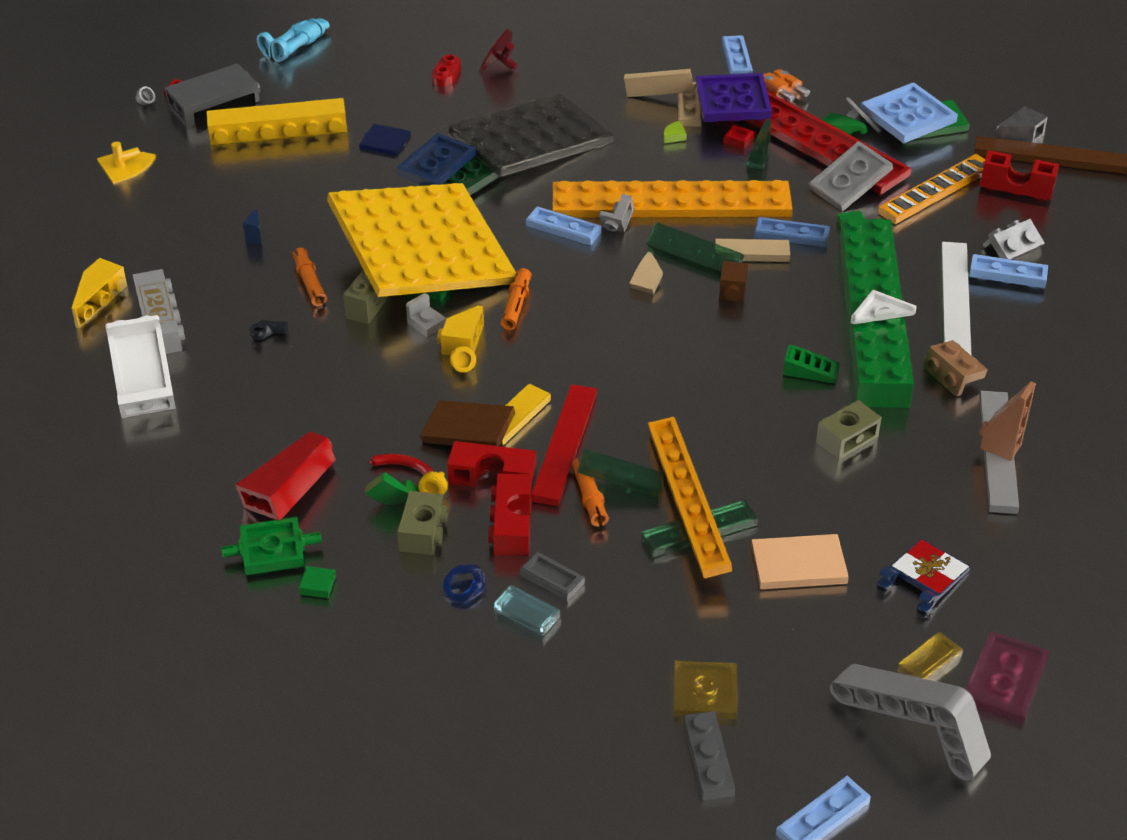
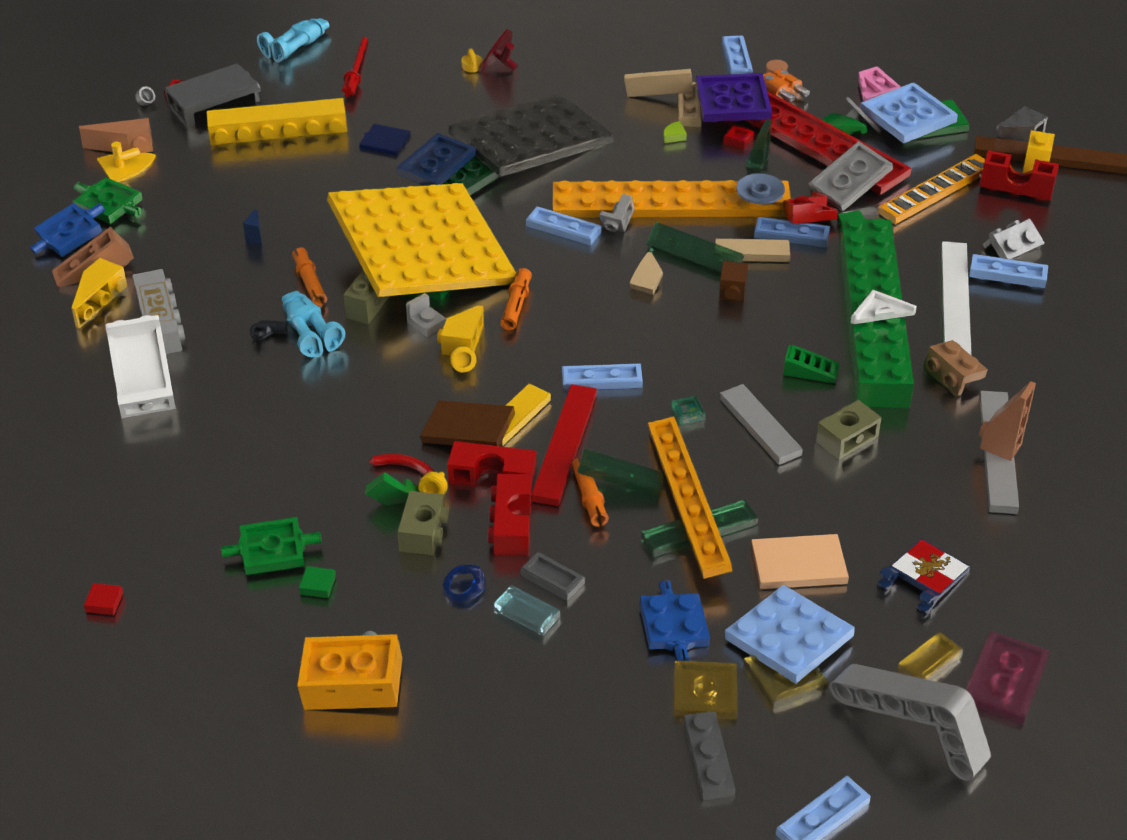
red slope [235,432,336,520] -> none
red plate [432,54,461,86] -> none
none -> blue plate [30,203,105,257]
none -> nougat slope [52,227,134,288]
none -> green plate [73,177,143,224]
none -> nougat slope [79,118,153,153]
none -> red tile [84,583,123,615]
none -> medium azure piece [282,291,345,358]
none -> light orange piece [297,631,402,710]
none -> red piece [342,36,368,97]
none -> yellow tile [461,48,483,72]
none -> light blue tile [562,364,643,391]
none -> blue plate [639,580,710,666]
none -> clear green tile [671,396,705,425]
none -> light grey tile [720,384,803,465]
none -> light blue plate [725,585,855,684]
none -> sand blue dish [736,173,785,204]
none -> clear yellow tile [744,655,829,709]
none -> nougat piece [766,60,788,74]
none -> red slope [783,192,837,224]
none -> bright pink wing [858,67,901,102]
none -> yellow slope [1023,130,1055,173]

